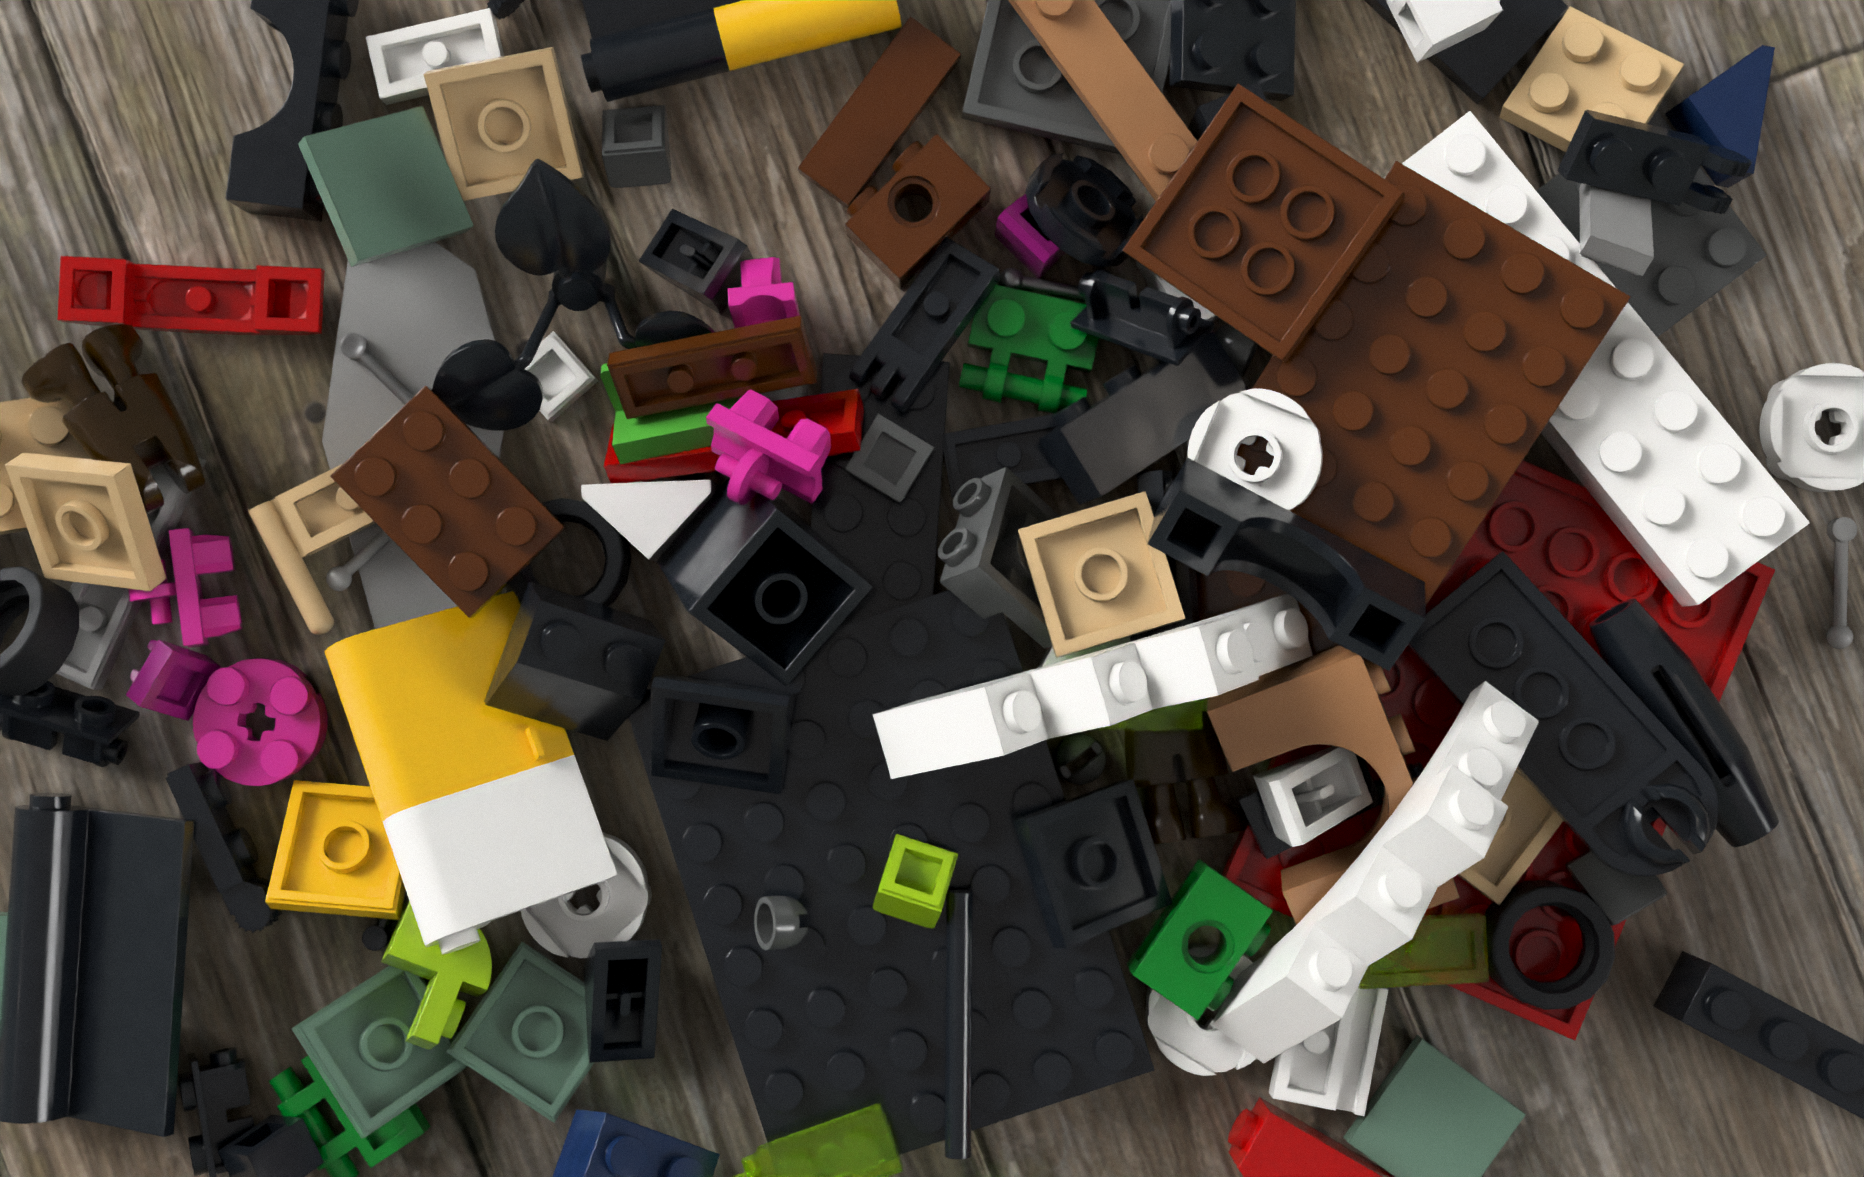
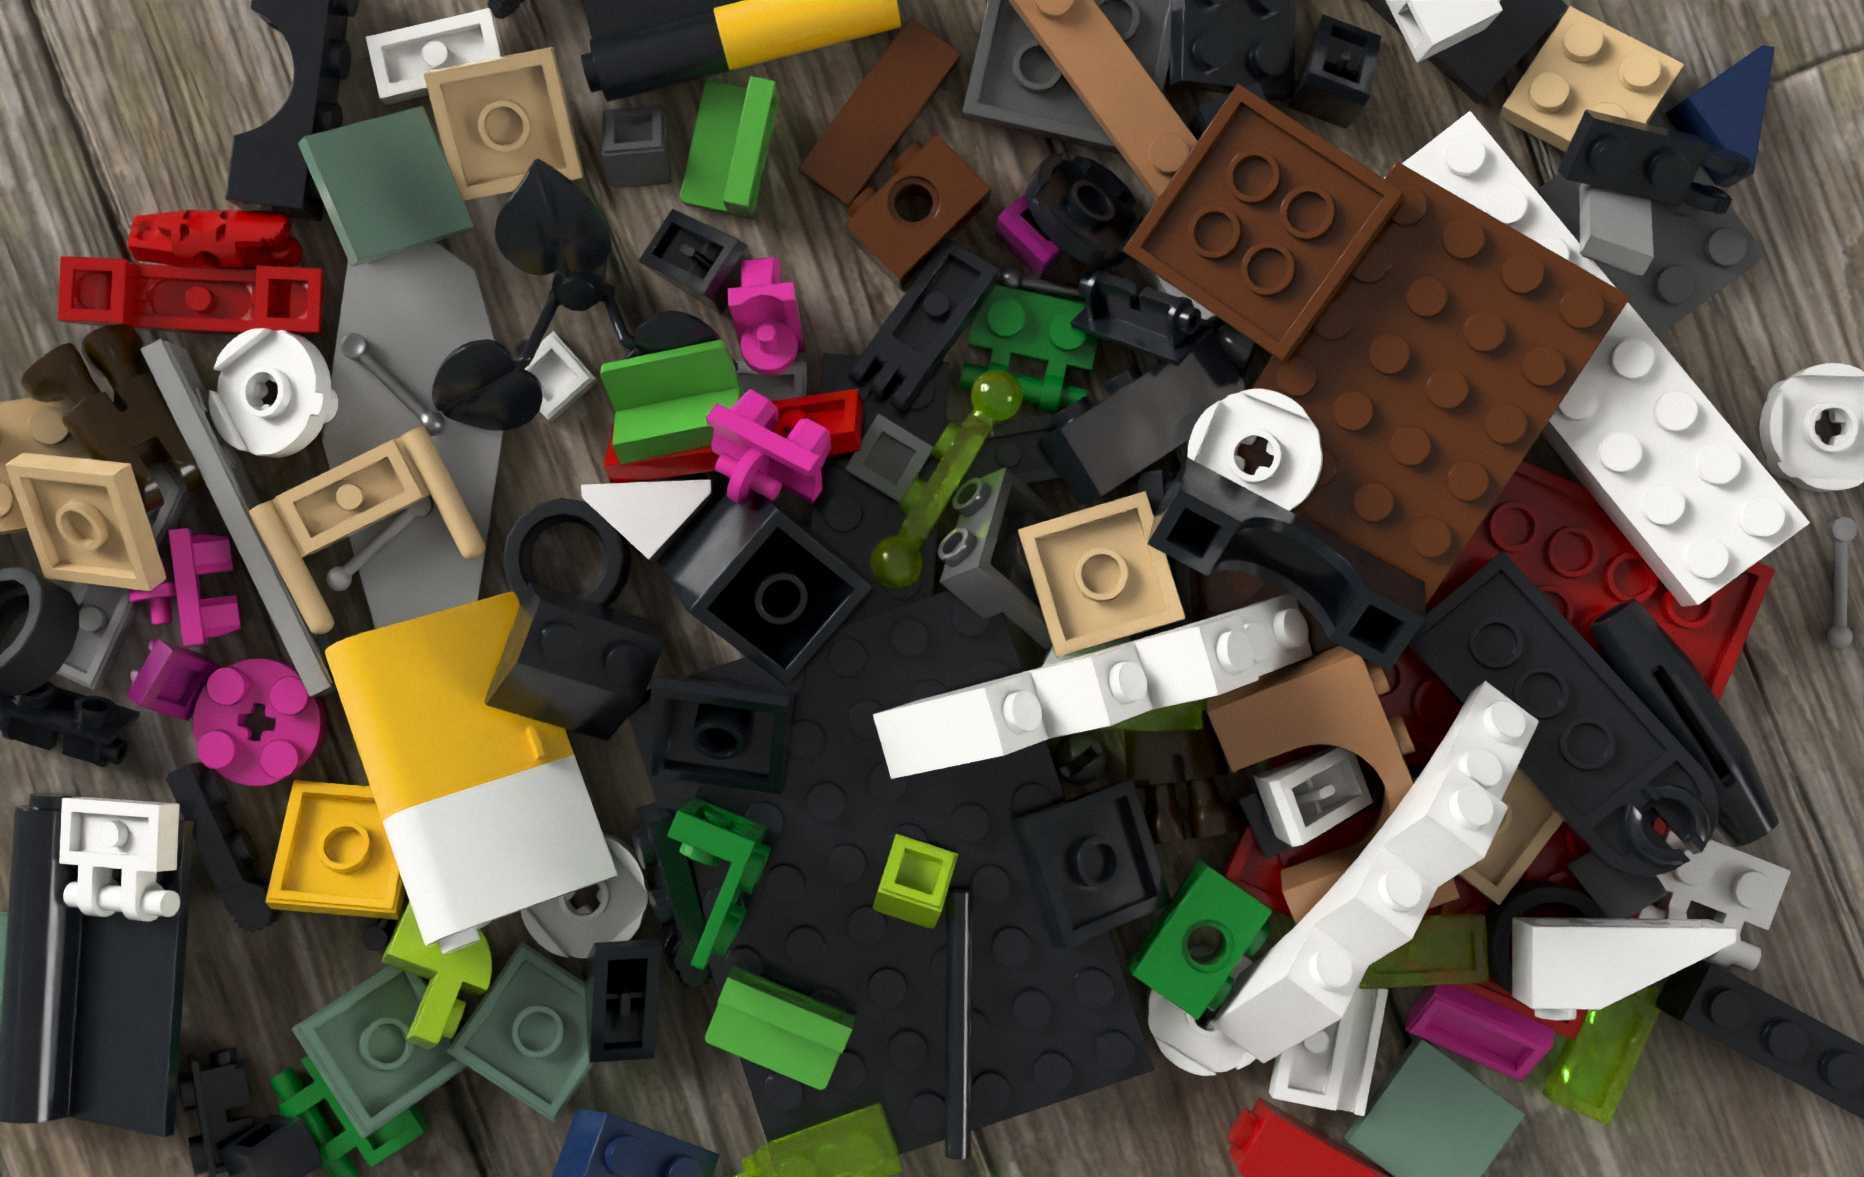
reddish brown plate [330,385,567,618] -> none
reddish brown tile [607,315,817,419] -> none
dark grey hinge [754,896,808,950] -> none
none -> white plate [59,797,180,922]
none -> red hinge [127,210,303,268]
none -> light grey tile [140,339,338,697]
none -> white plate [208,328,338,458]
none -> black hinge [631,802,713,989]
none -> green bracket [667,797,772,970]
none -> bright green panel [680,76,780,219]
none -> bright green panel [705,966,855,1090]
none -> clear neon green plate [870,370,1023,588]
none -> black slope [1288,14,1381,129]
none -> dark pink tile [1405,977,1554,1082]
none -> white slope [1512,917,1737,1020]
none -> clear neon green hinge [1542,985,1661,1125]
none -> white plate [1630,826,1791,971]

